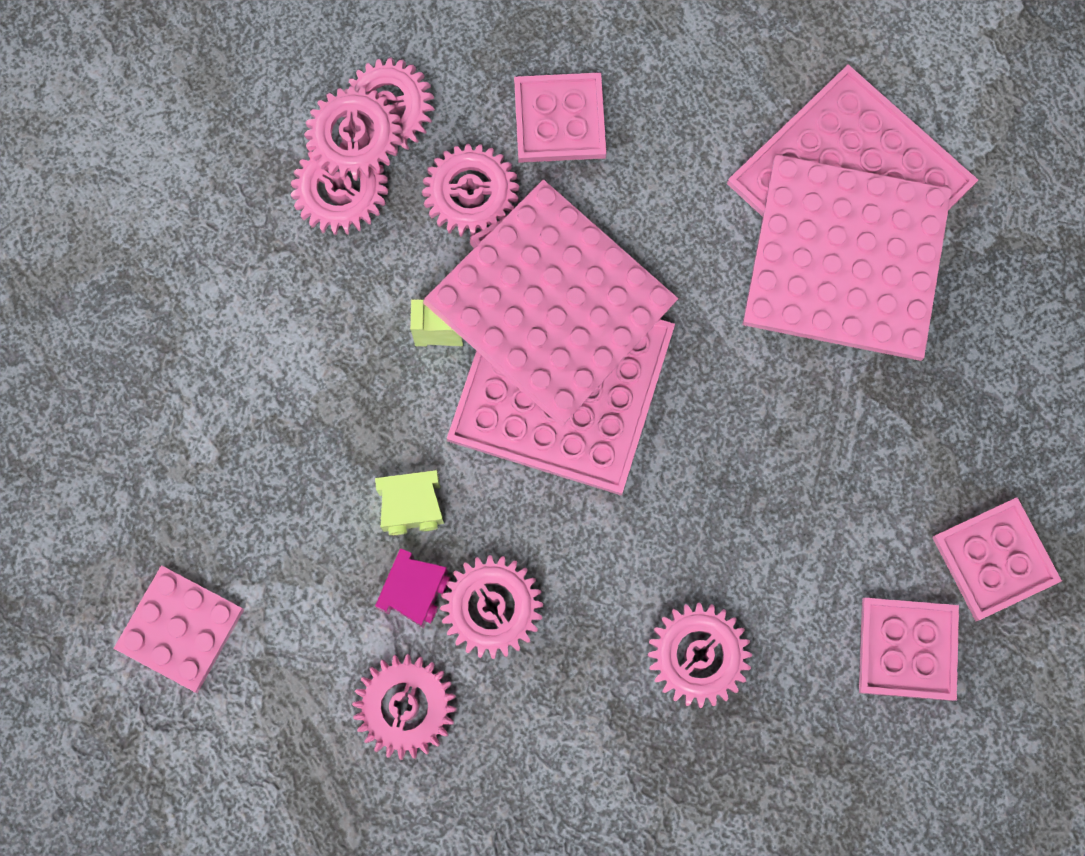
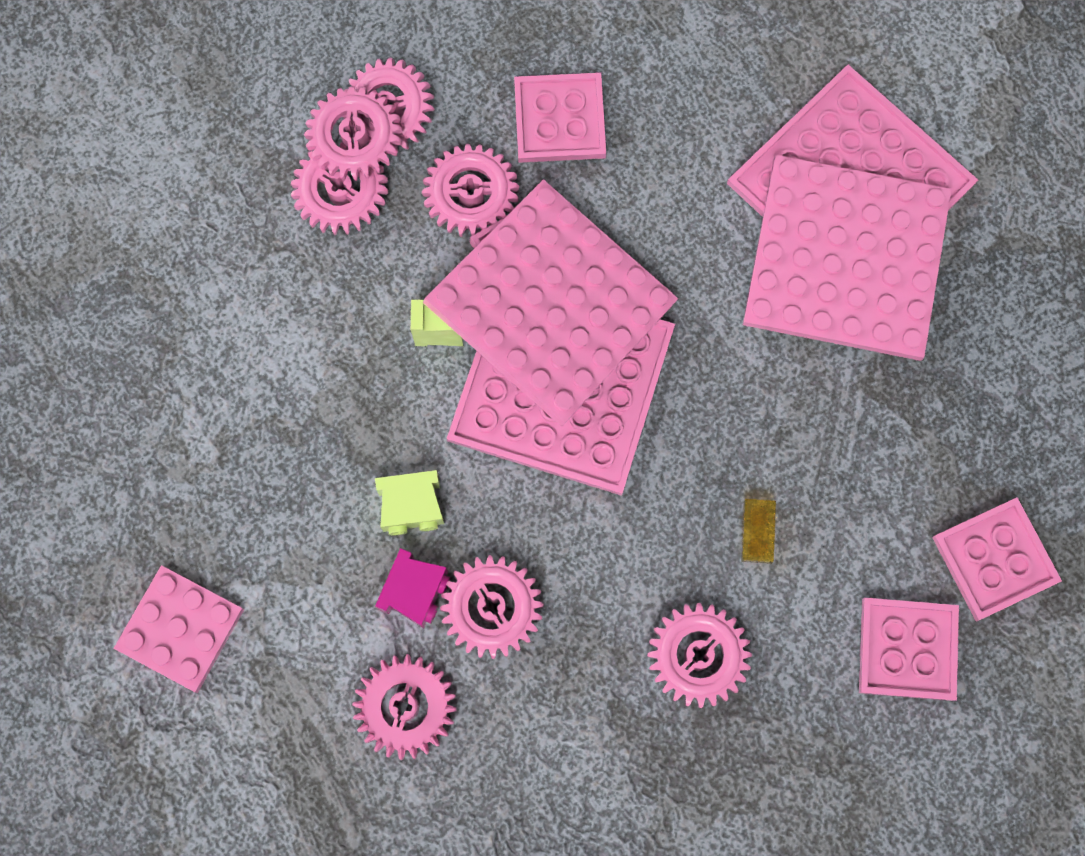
none -> clear yellow plate [741,499,776,564]

